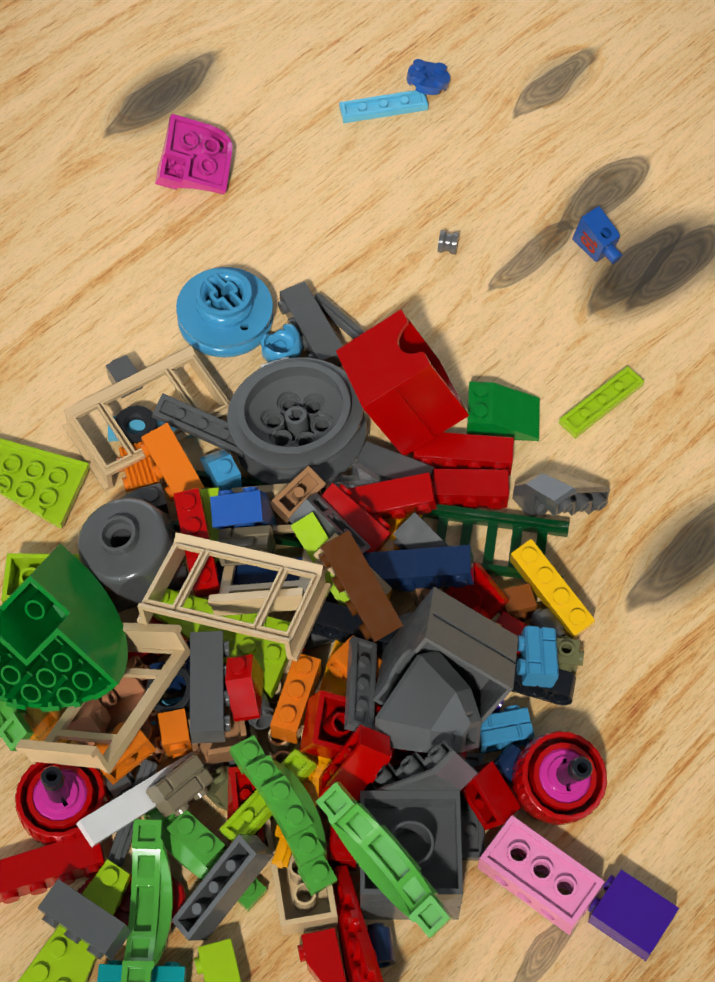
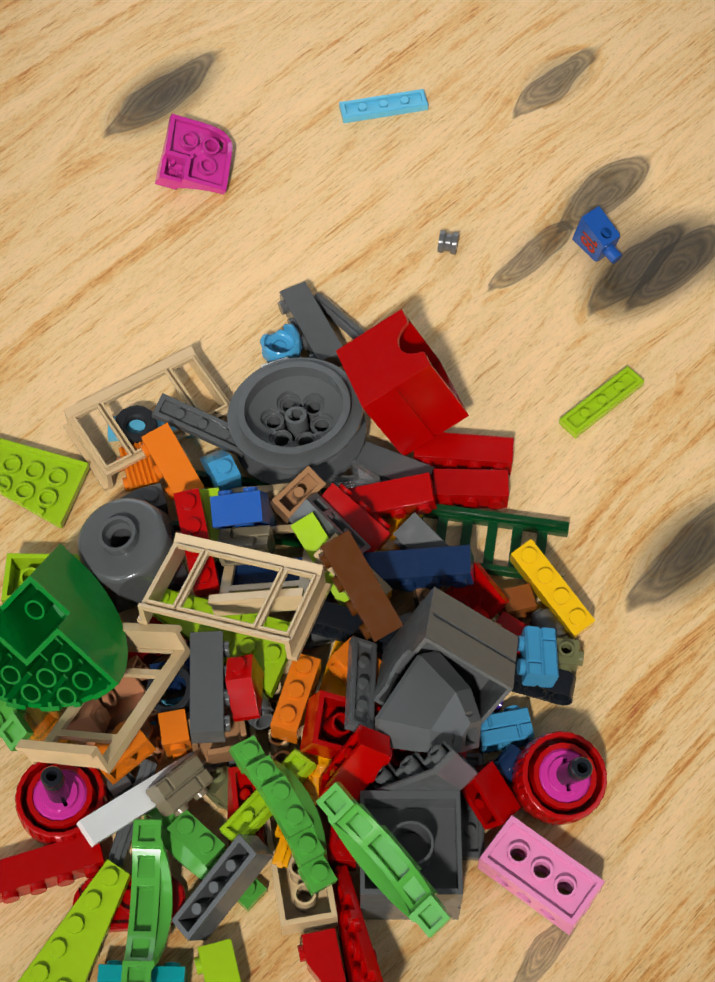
dark grey brick [38,879,132,961] -> none
dark grey brick [105,355,143,398] -> none
dark azure wheel [176,267,273,358] -> none
dark blue brick [367,923,396,968] -> none
blue plate [406,59,450,95] -> none
green slope [466,381,540,441] -> none
dark grey brick [512,473,610,517] -> none
dark purple brick [588,869,679,961] -> none

